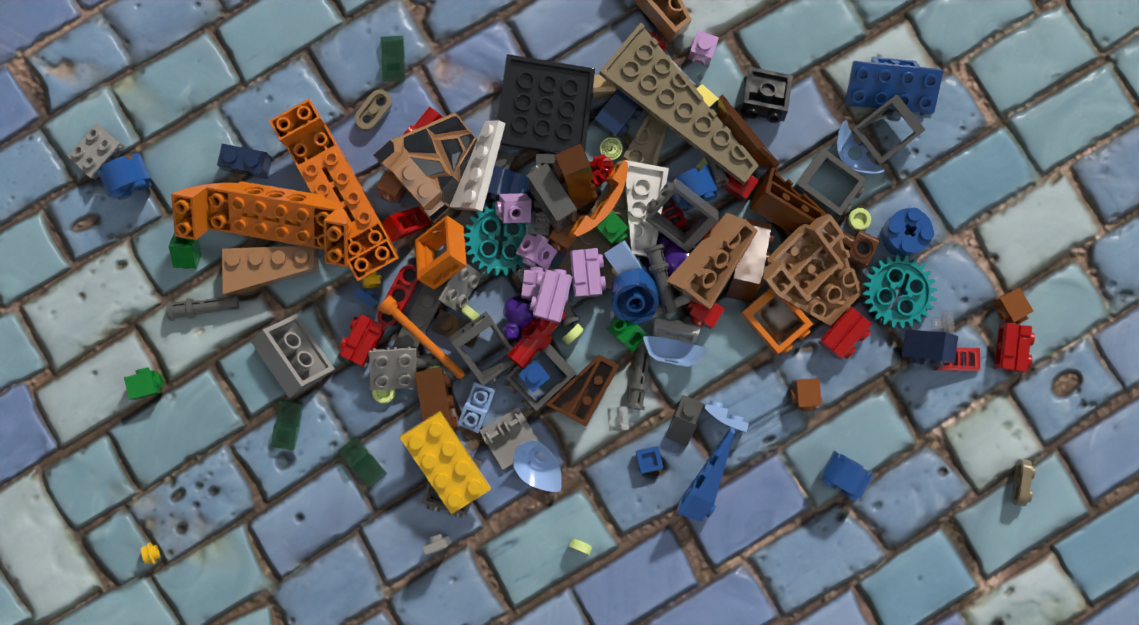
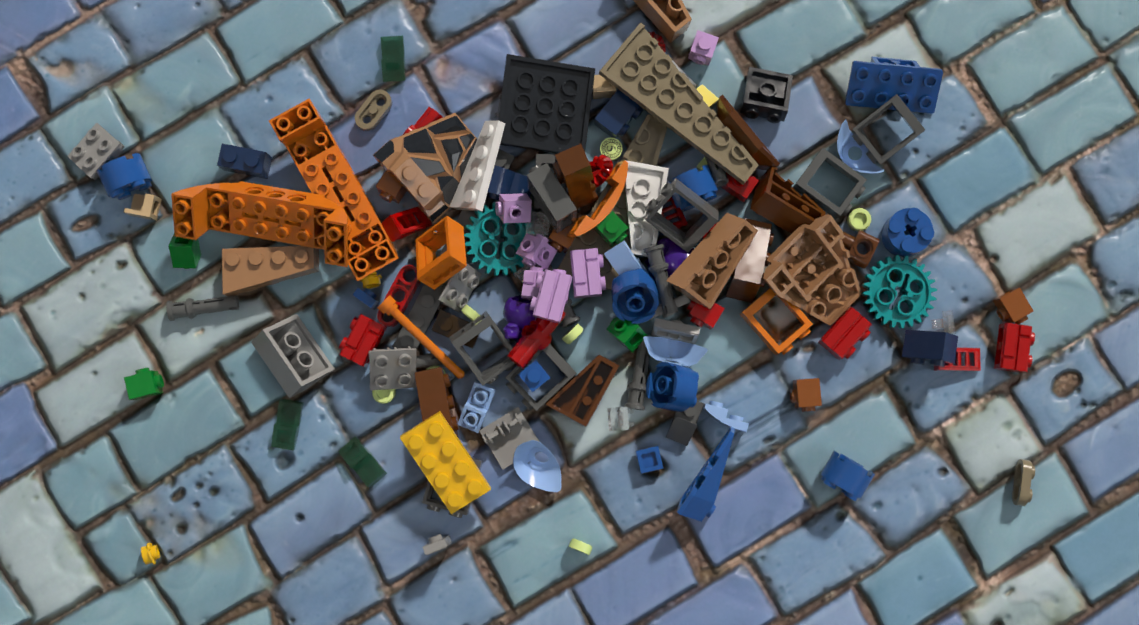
none -> tan panel [124,194,162,221]
none -> blue brick [646,362,699,412]

